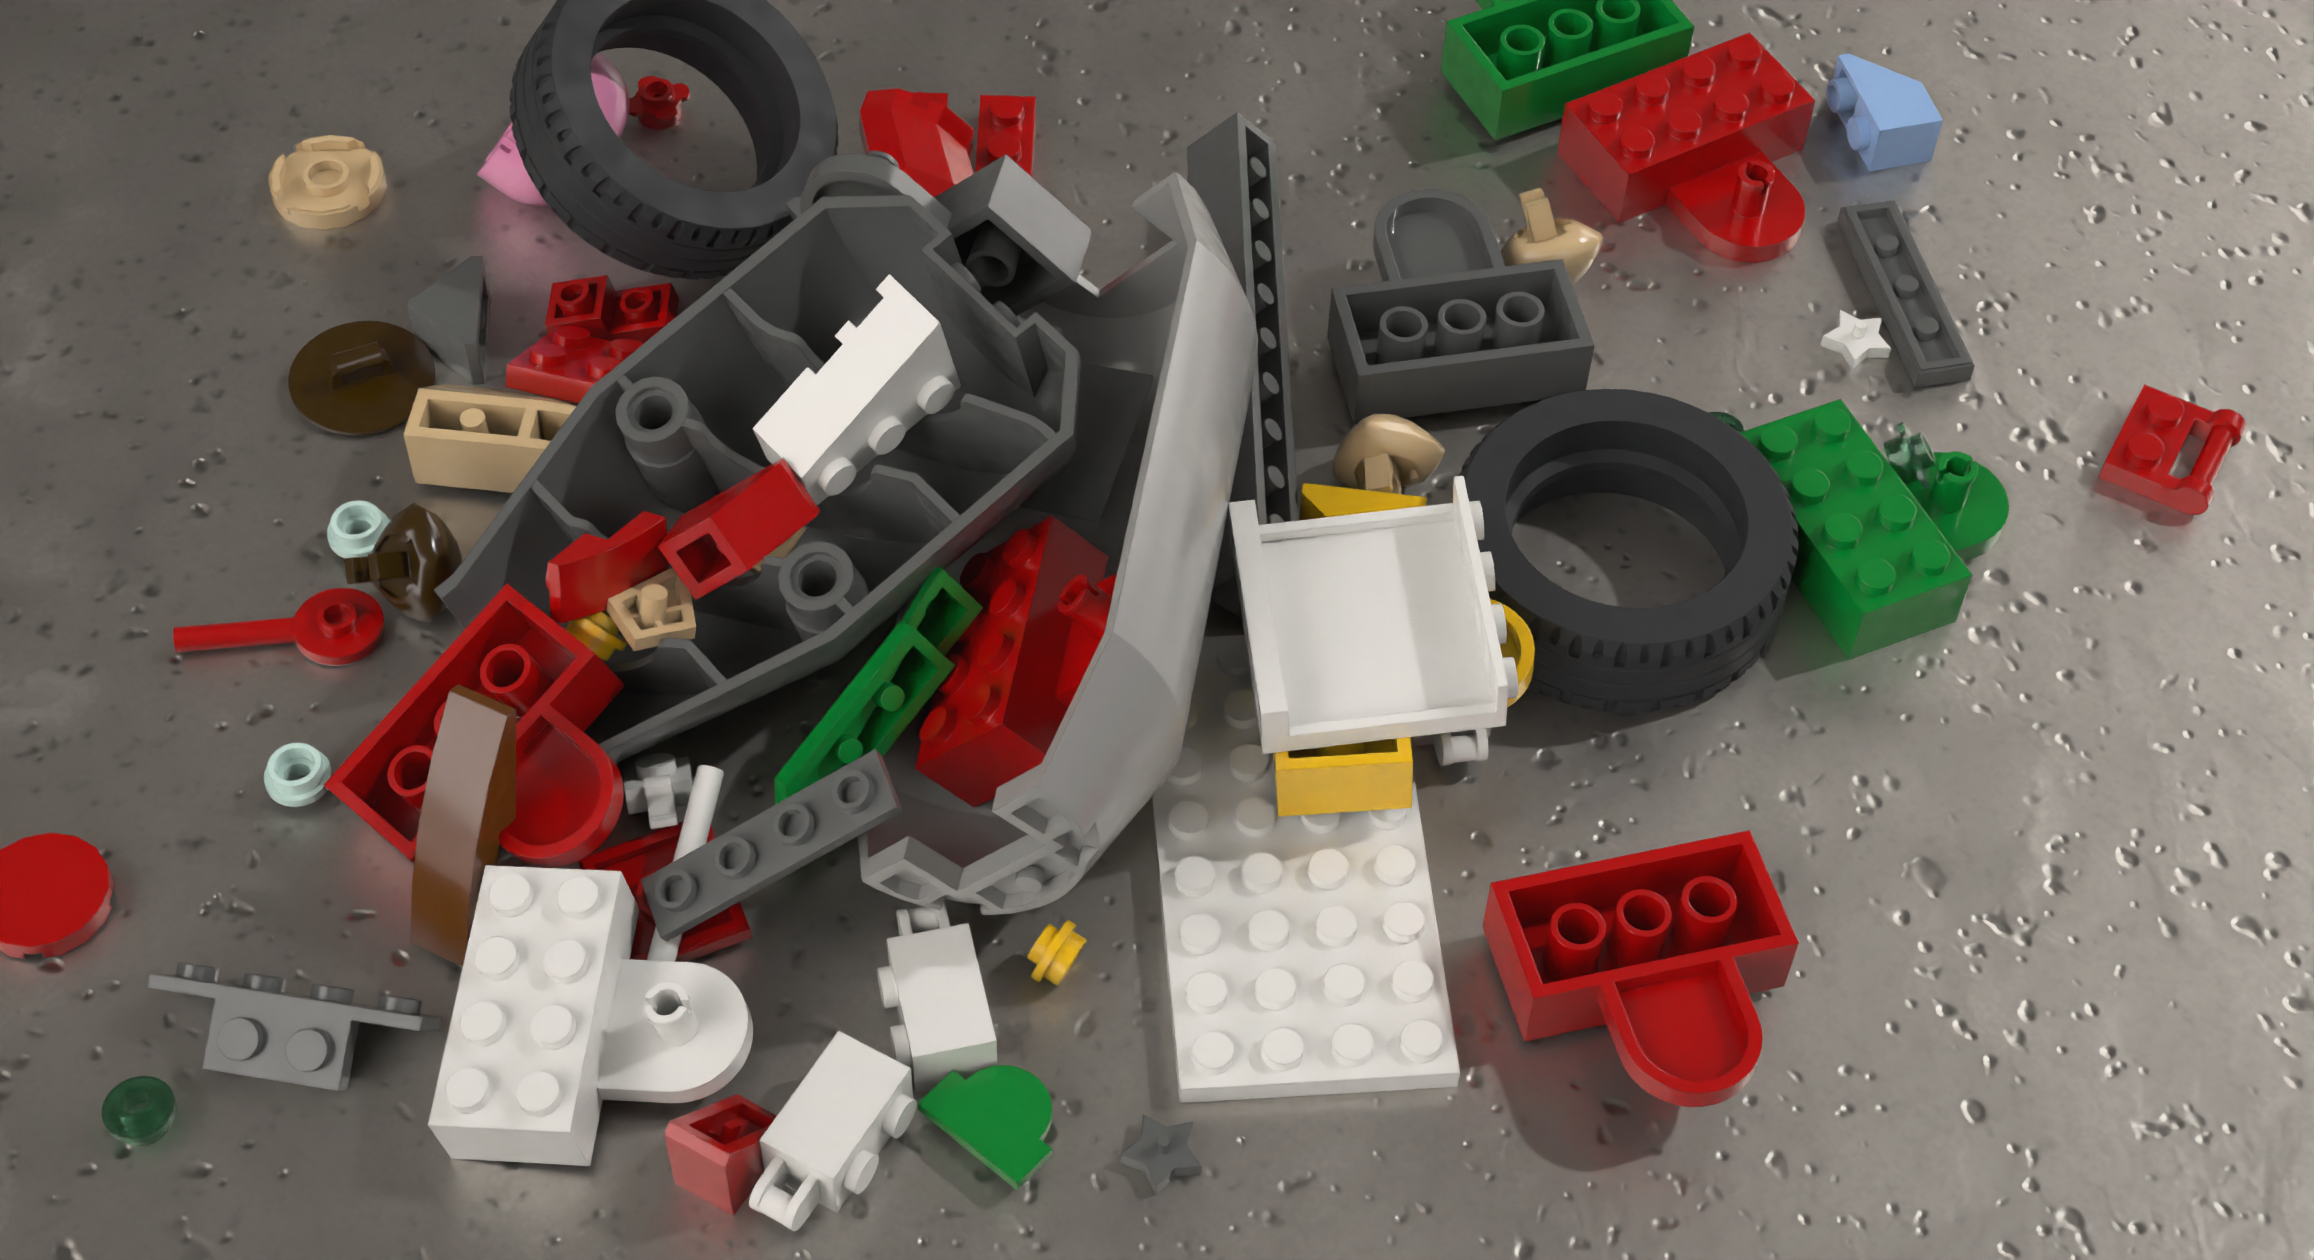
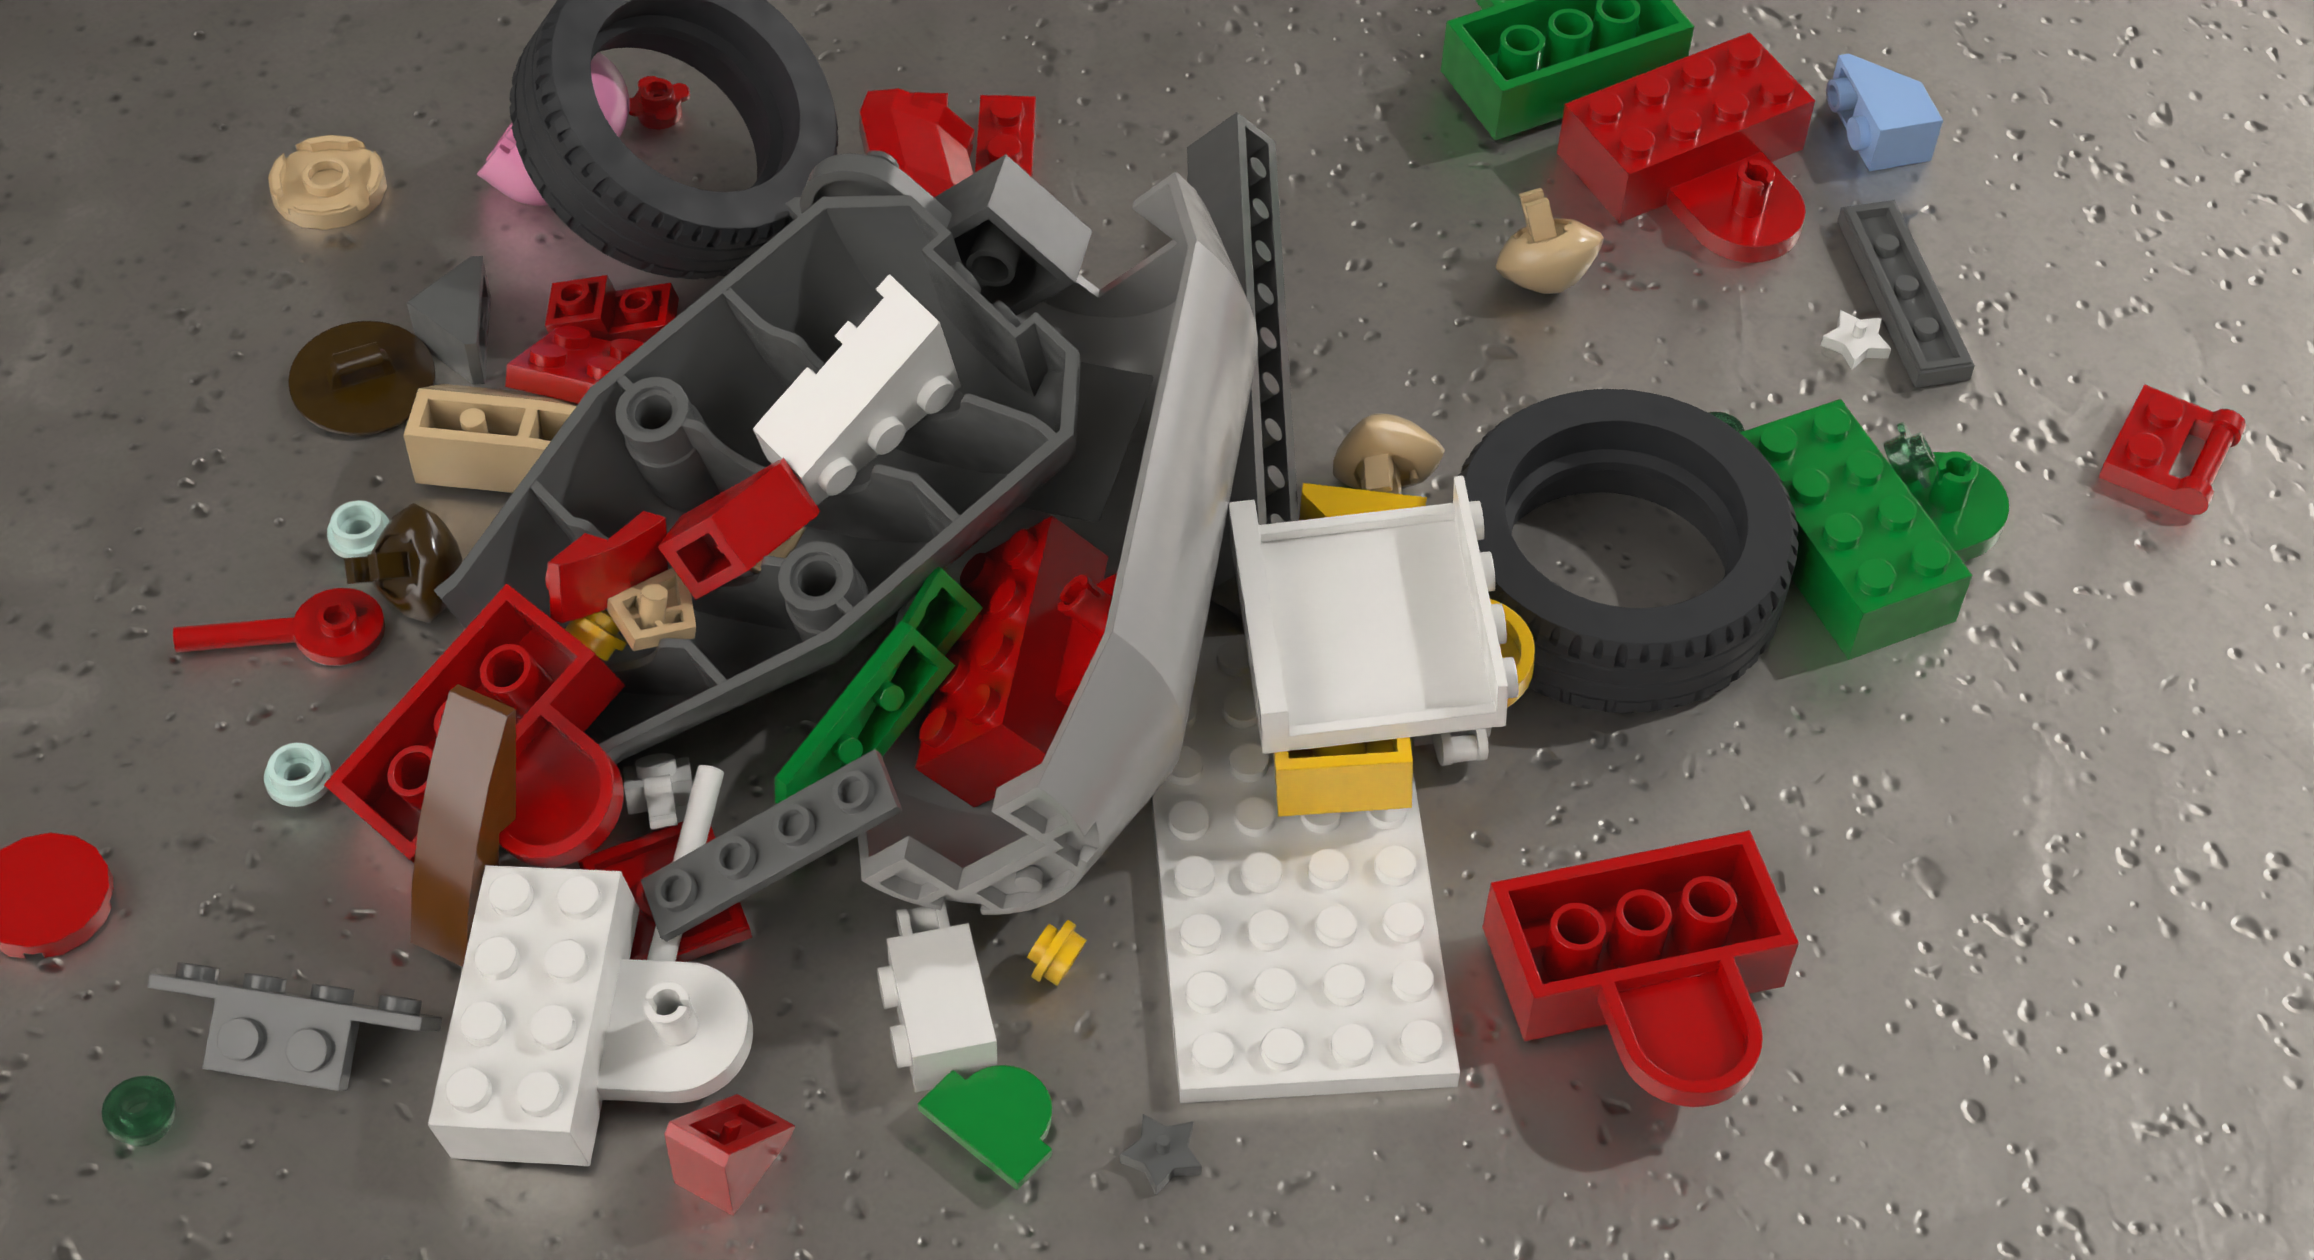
white brick [749,1031,917,1231] -> none
dark grey brick [1327,189,1595,424] -> none

